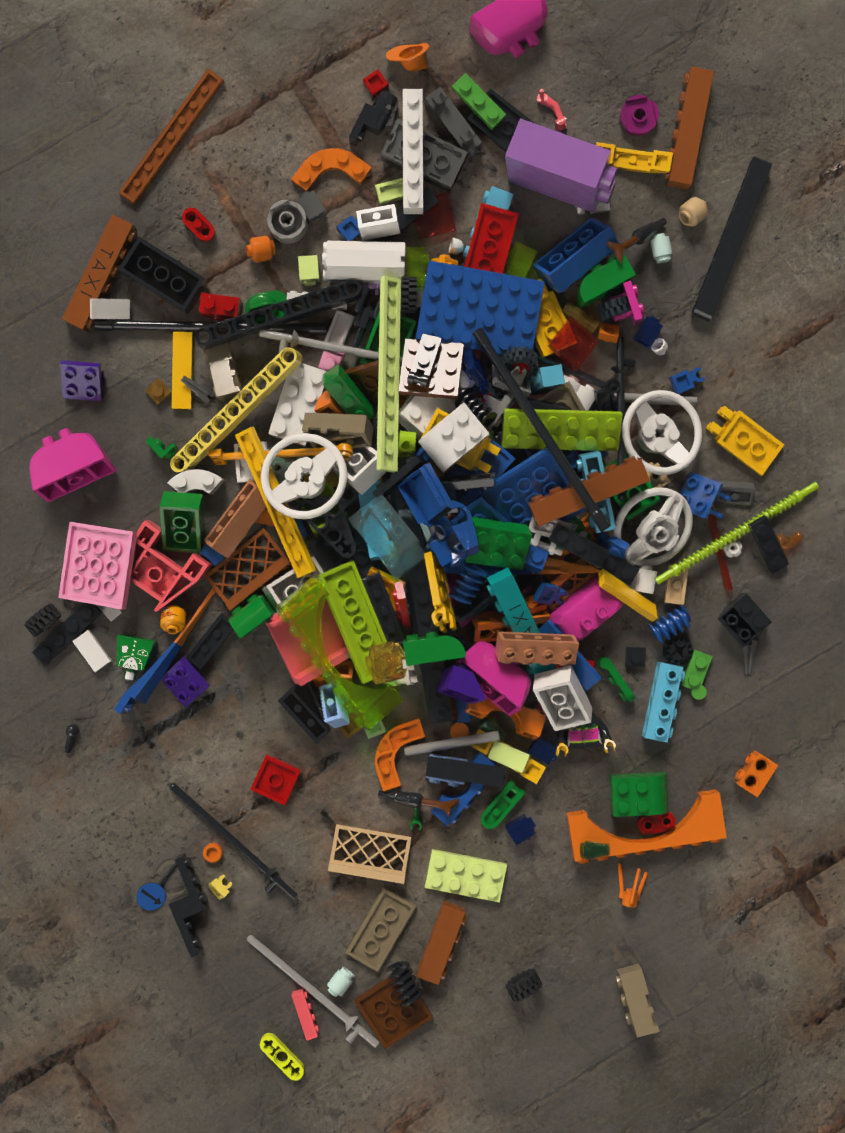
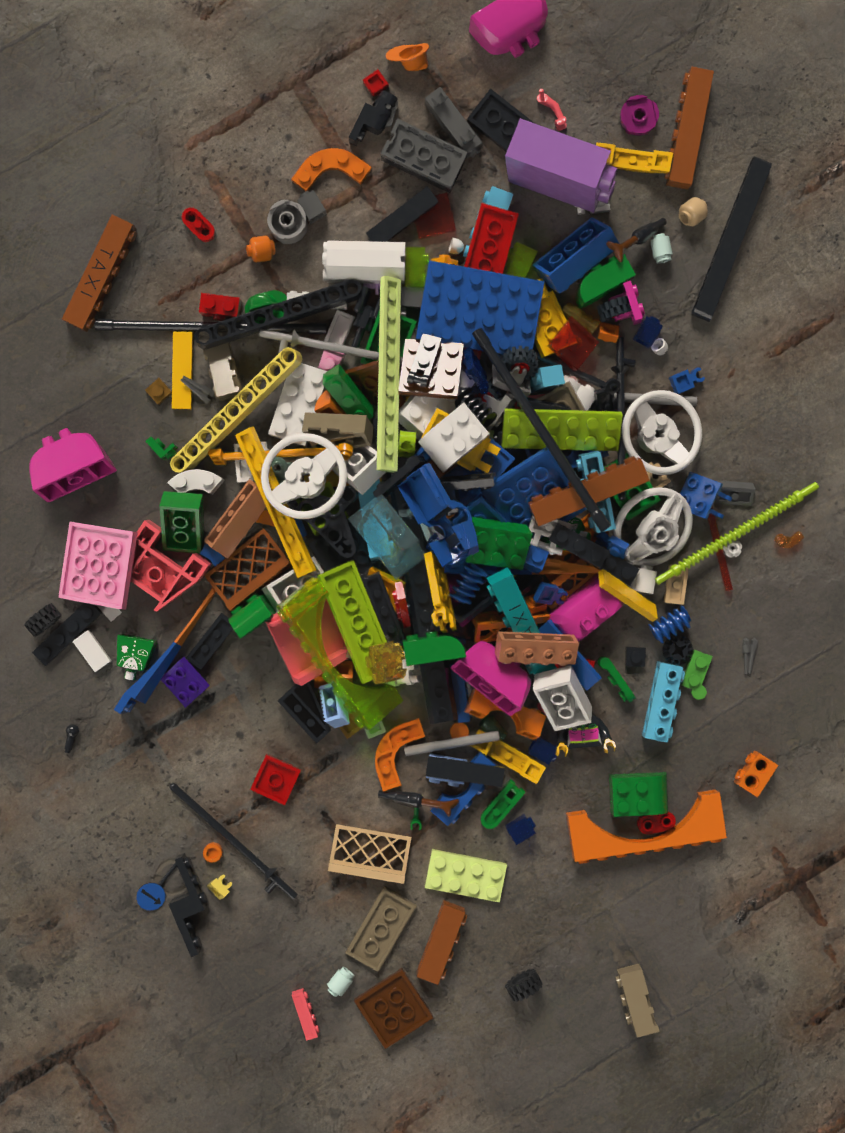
dark purple plate [60,360,104,401] -> none
white tile [90,299,130,319] -> none
dark orange tile [118,69,224,206] -> none
black brick [118,237,208,315] -> none
light orange head [160,605,186,634] -> none
light grey piece [247,935,379,1048] -> none
neon yellow beam [260,1033,305,1081] -> none
yellowish green brick [298,255,320,286] -> none
blue plate [336,215,360,241] -> none
white brick [356,204,400,241] -> none
yellowish green tile [375,178,403,205] -> none
black piece [386,961,423,1006] -> none
black tyre [401,277,417,313] -> none
white brick [403,89,423,214] -> none
dark purple slope [436,664,485,704] -> none
bright green plate [451,73,506,130] -> none
yellowish green tile [488,741,531,773] -> none
clear green cone [580,841,610,860] -> none
orange plant [618,863,648,908] -> none
yellow tile [705,406,784,476] -> none
black slope [717,593,772,648] -> none
black plate [748,515,789,574] -> none

